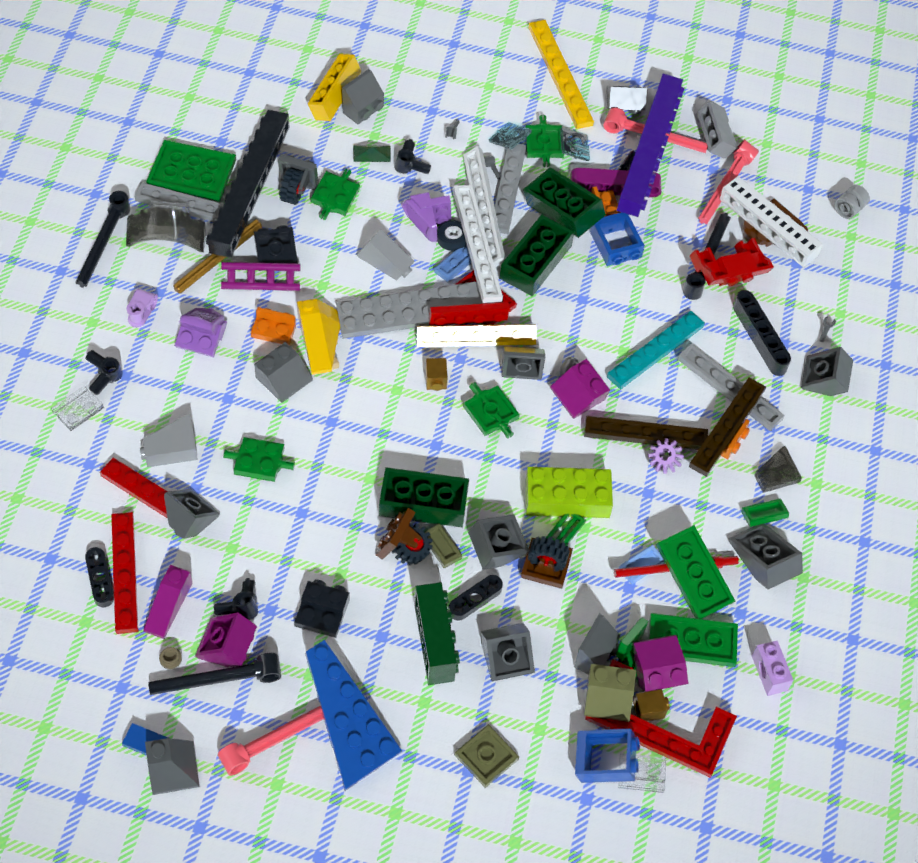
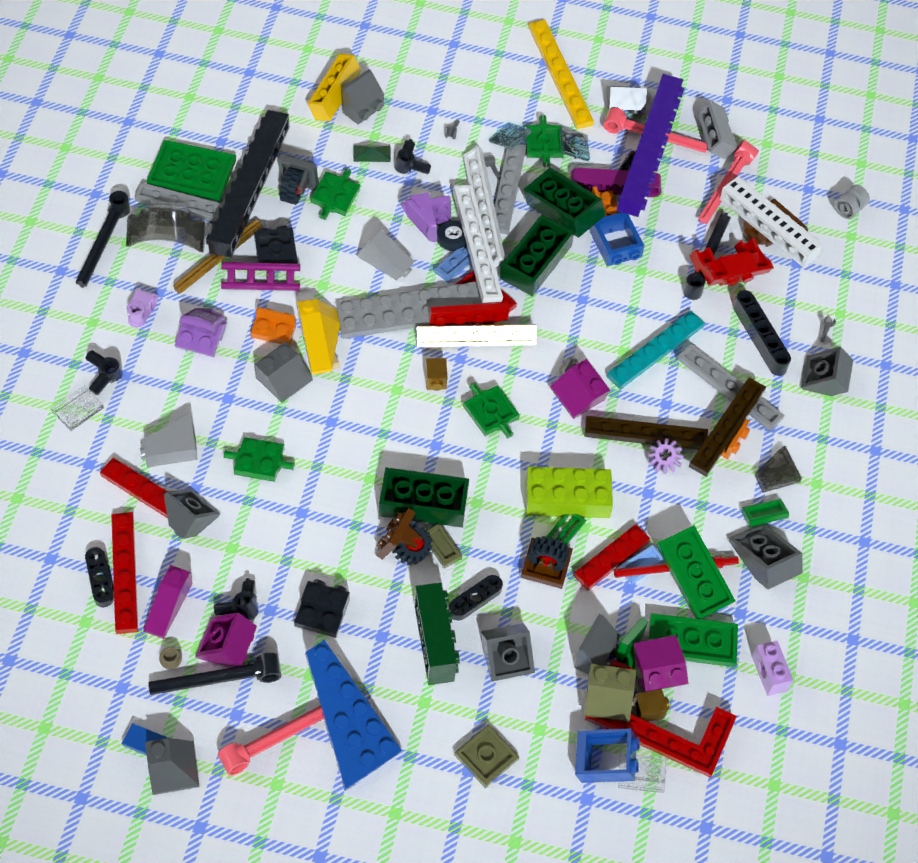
dark grey slope [468,514,529,570] -> none
dark grey slope [502,346,546,380] -> none
none -> red plate [574,524,650,591]

